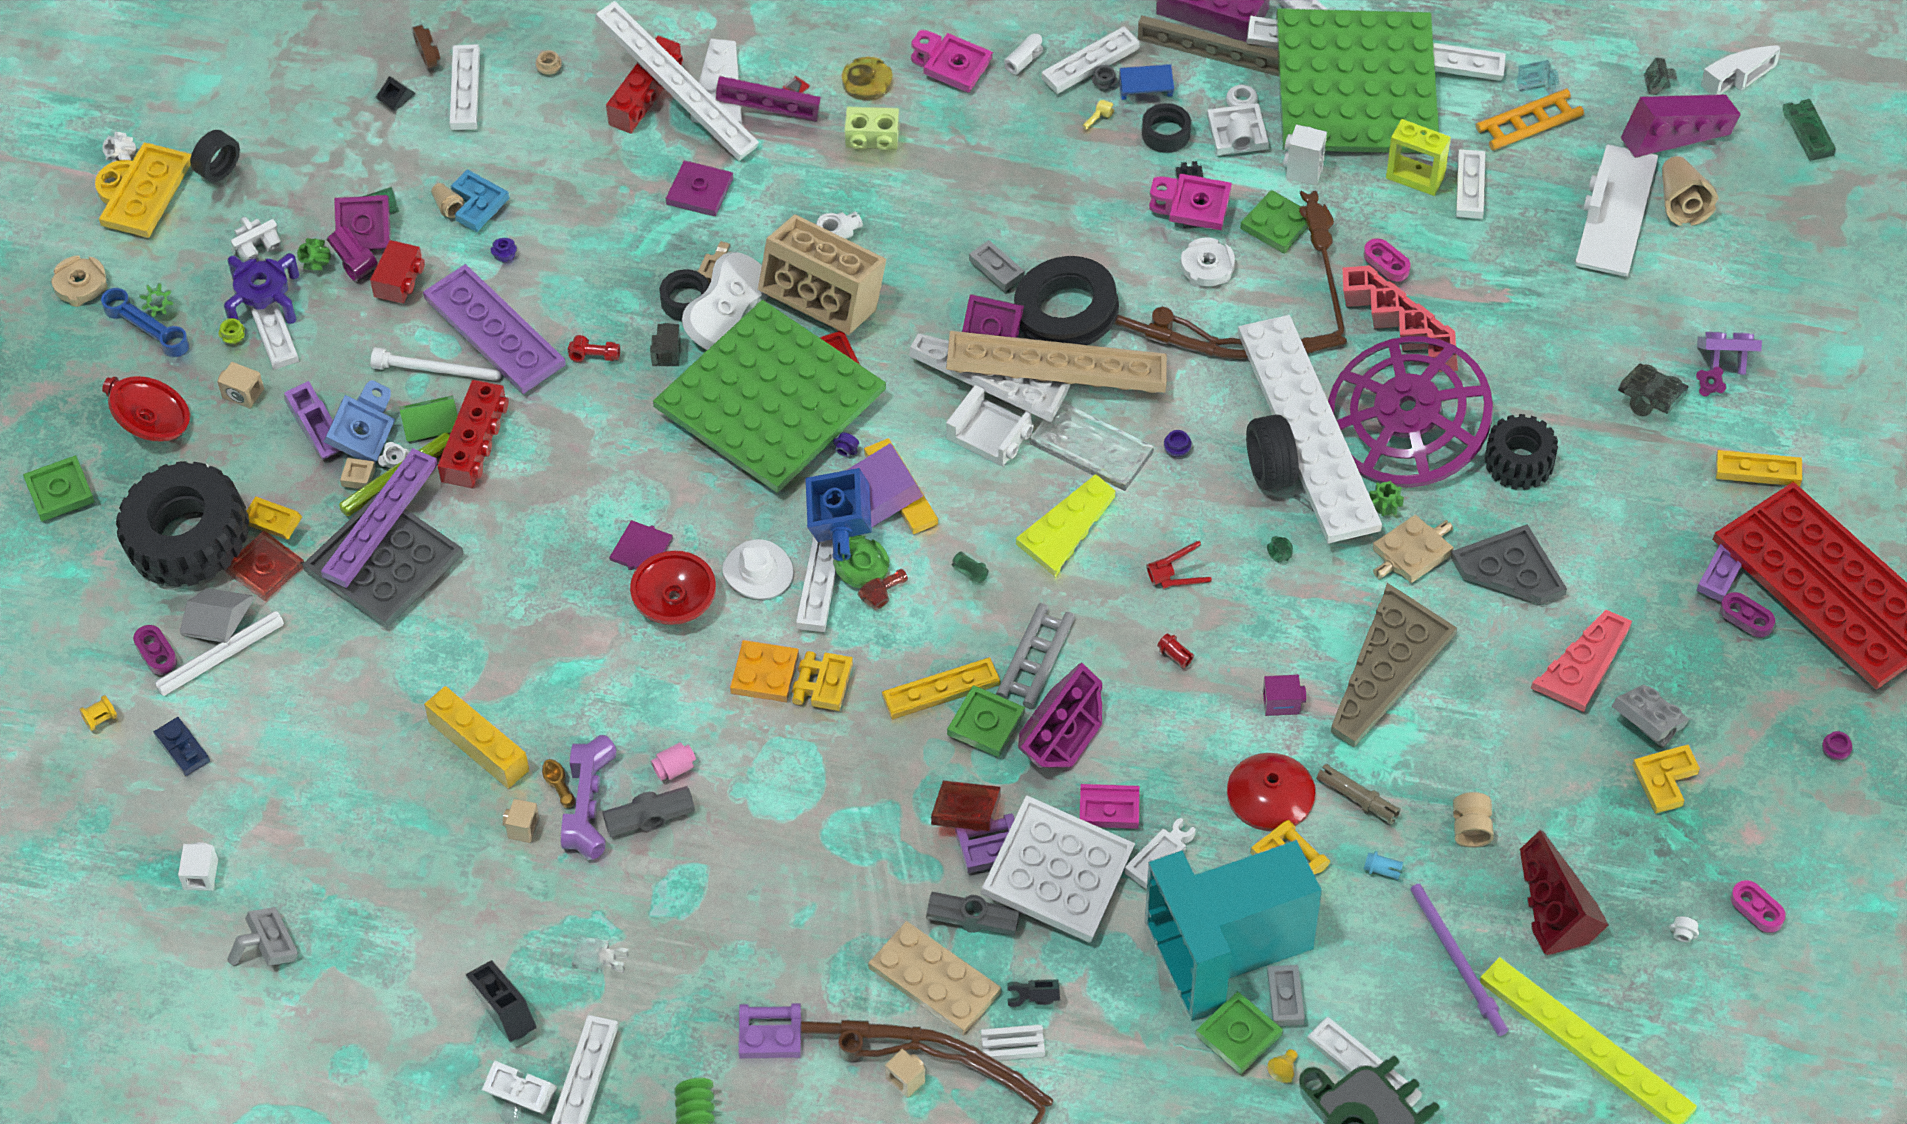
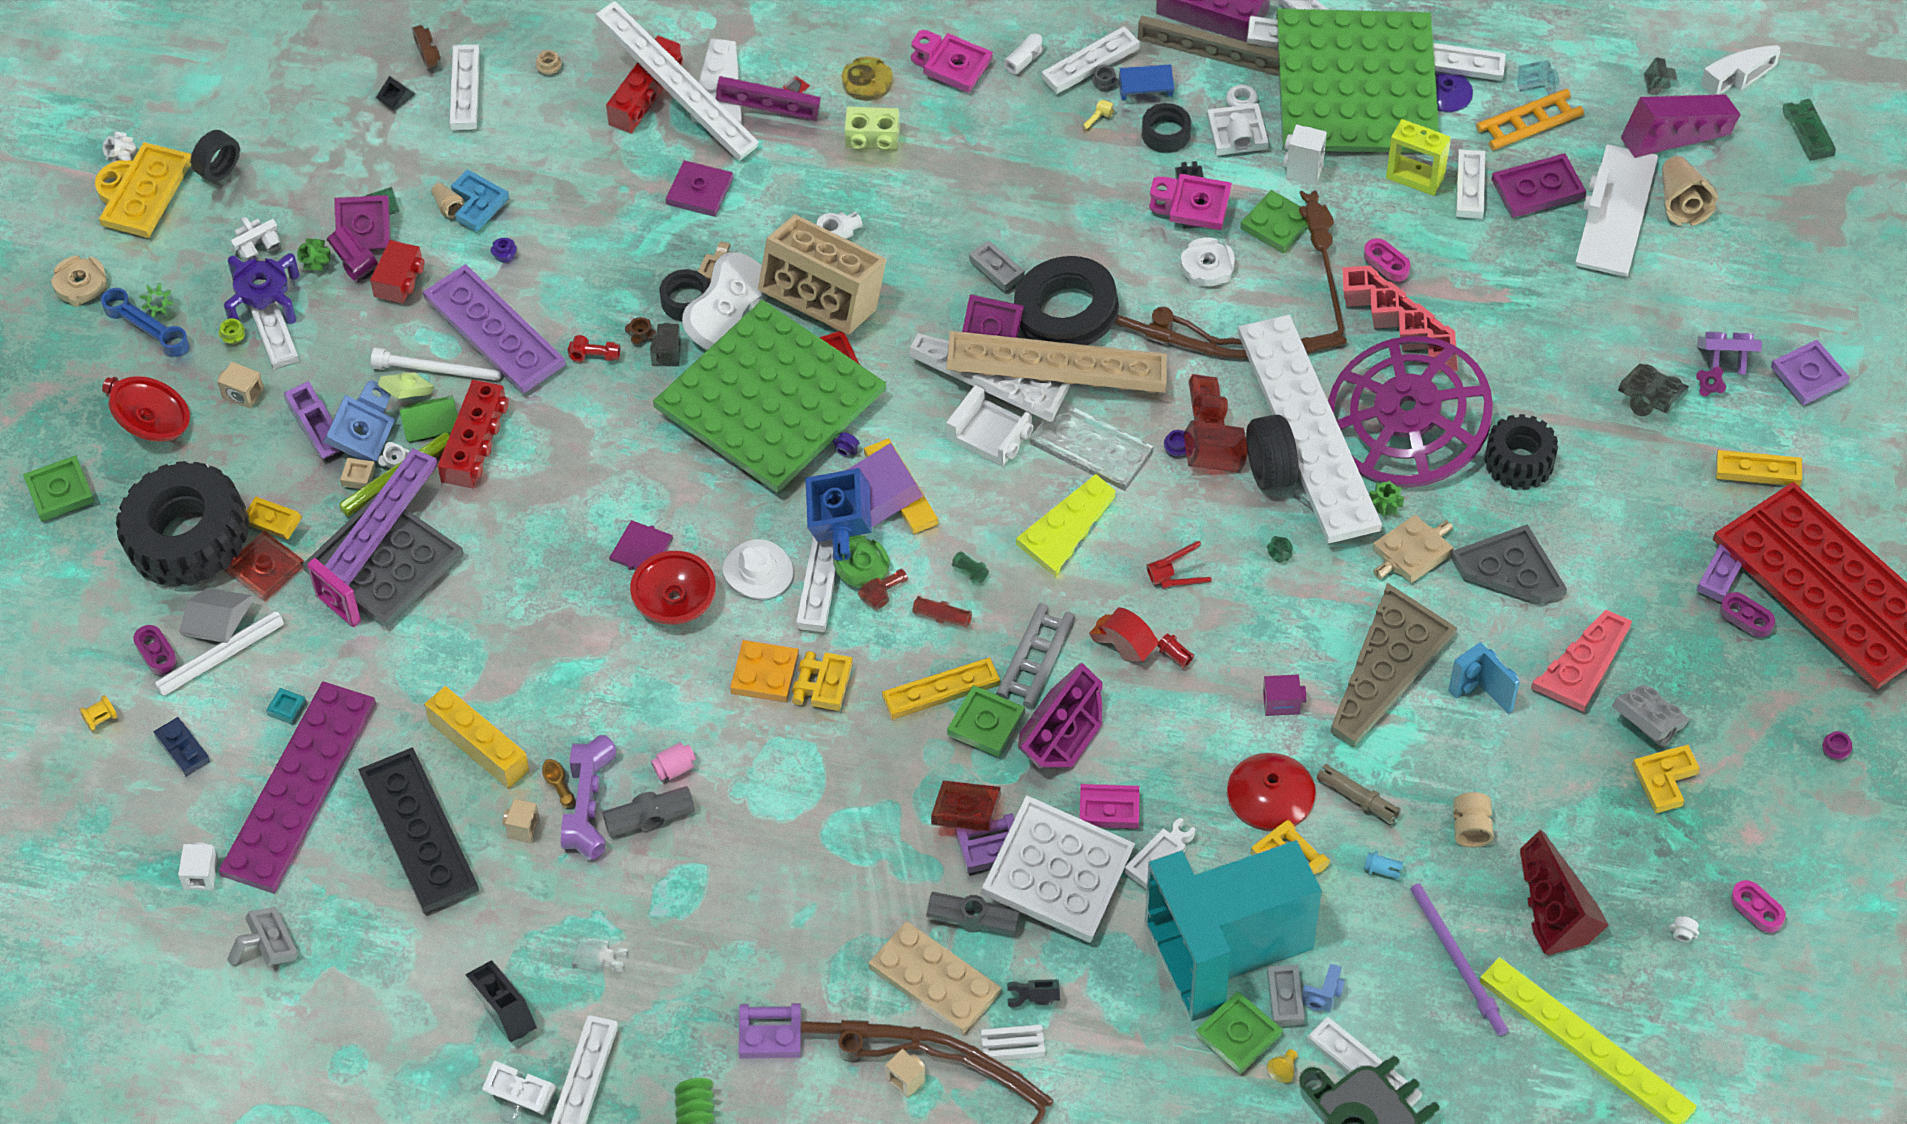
none -> magenta plate [219,681,376,894]
none -> teal tile [266,688,307,725]
none -> dark pink plate [307,558,361,627]
none -> black plate [358,747,479,914]
none -> yellowish green plate [378,372,434,399]
none -> reddish brown plate [625,317,656,345]
none -> clear red pin [912,596,972,629]
none -> red brick [1089,607,1160,662]
none -> clear red plate [1183,374,1247,473]
none -> medium blue bracket [1302,964,1345,1012]
none -> dark purple dish [1435,72,1473,113]
none -> dark azure bracket [1448,642,1520,714]
none -> magenta plate [1491,153,1587,218]
none -> medium lavender plate [1771,340,1850,405]

